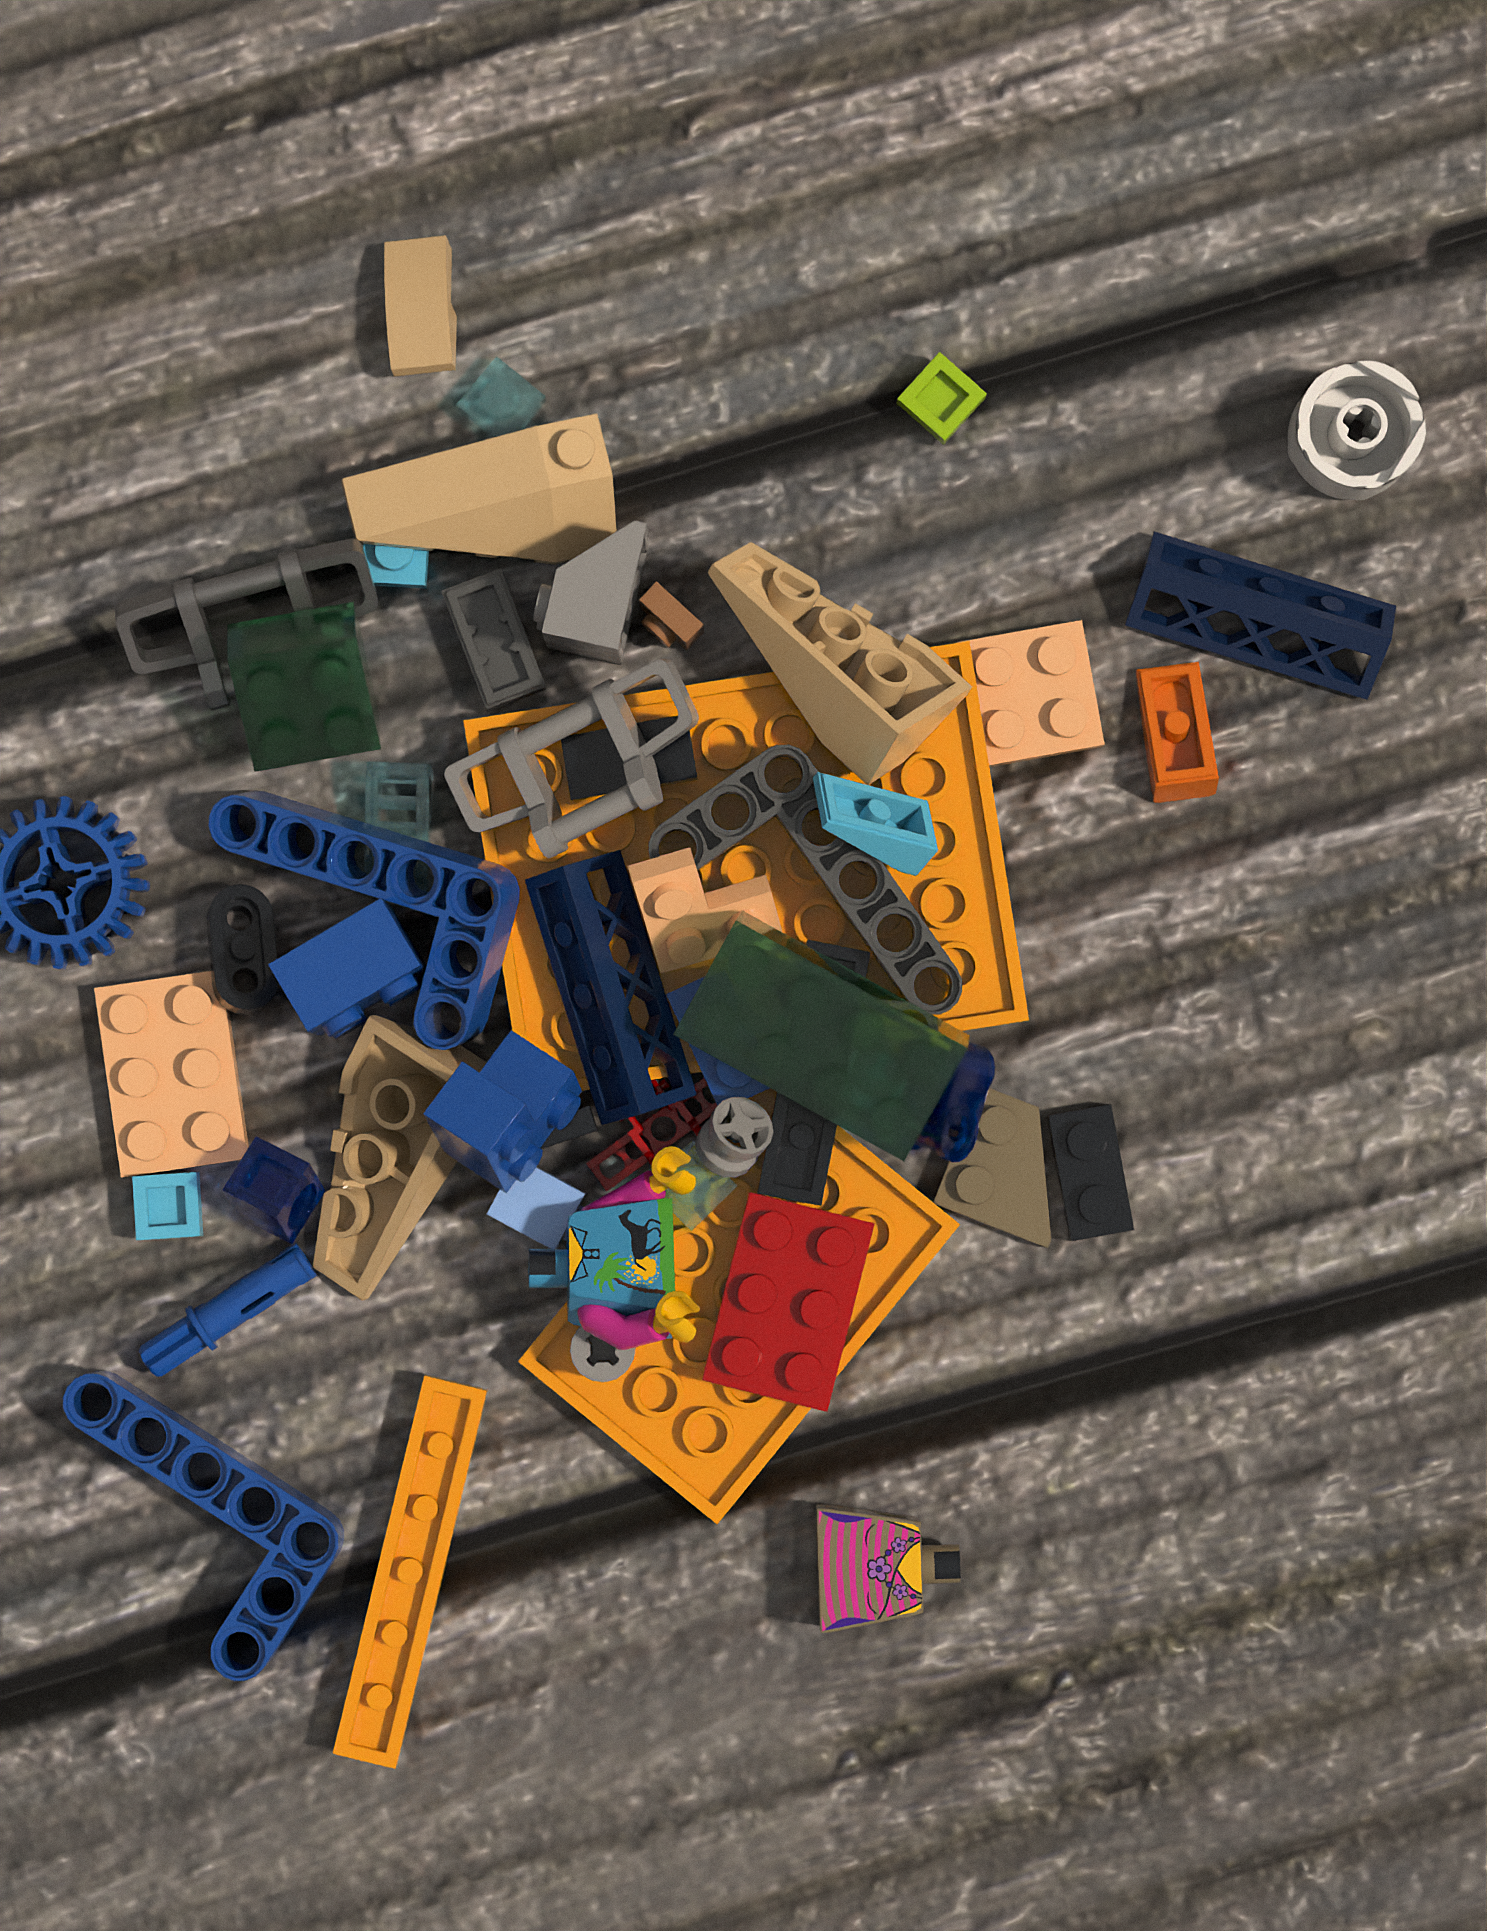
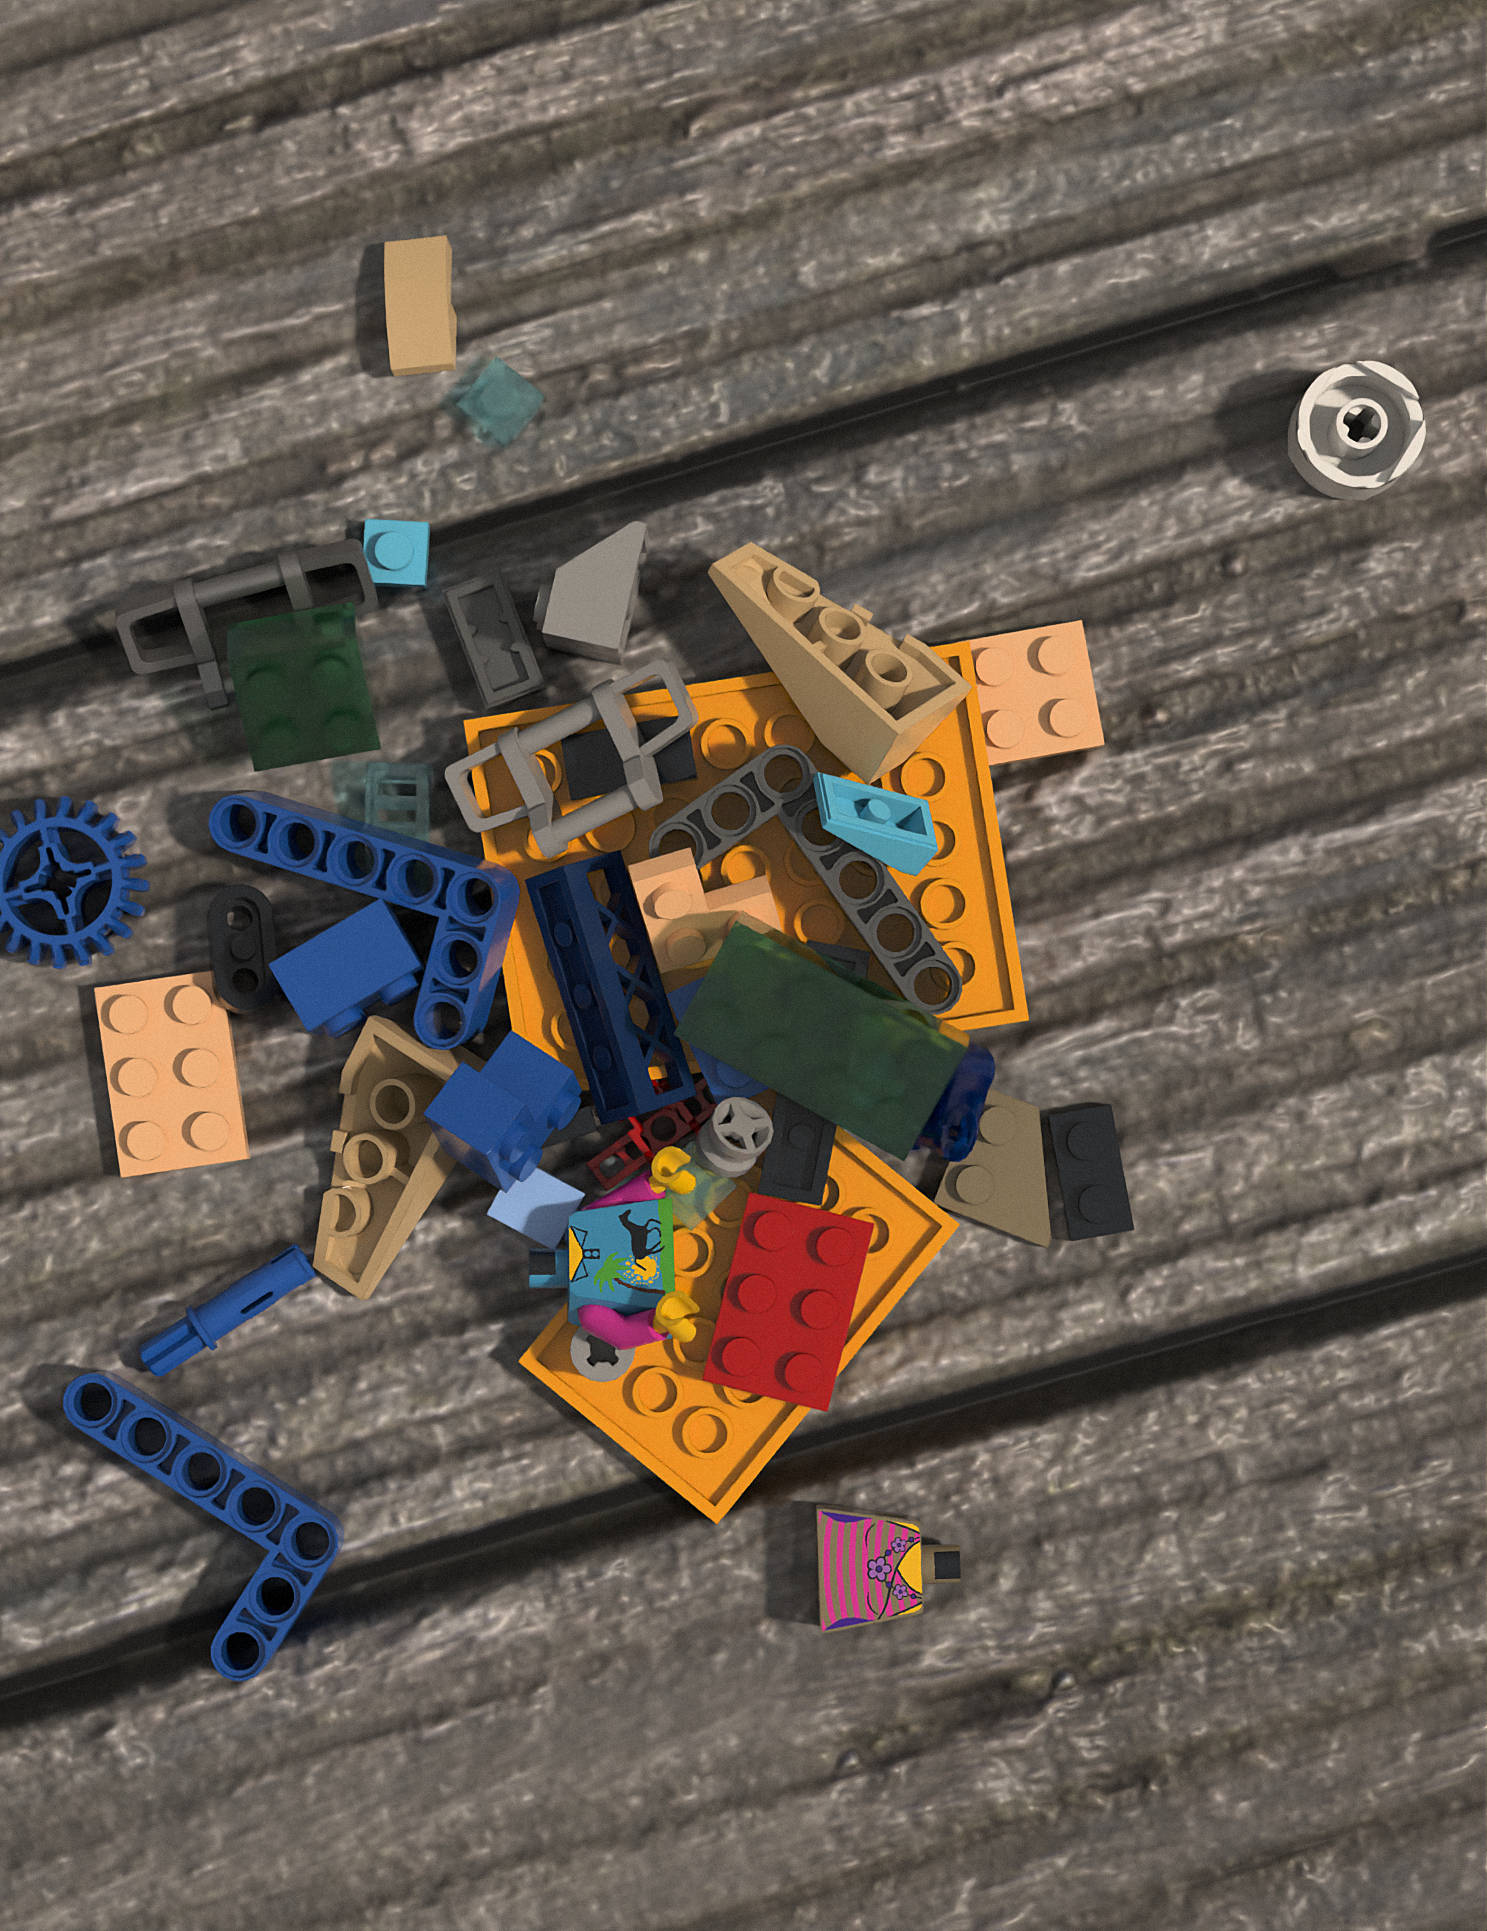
medium azure plate [132,1172,203,1240] -> none
clear blue brick [222,1136,325,1244] -> none
light orange plate [333,1374,488,1769] -> none
tan wedge [341,413,617,565] -> none
medium nougat plate [639,581,704,651] -> none
lime plate [896,352,987,445] -> none
dark blue fence [1125,531,1396,700] -> none
orange slope [1135,662,1219,803] -> none

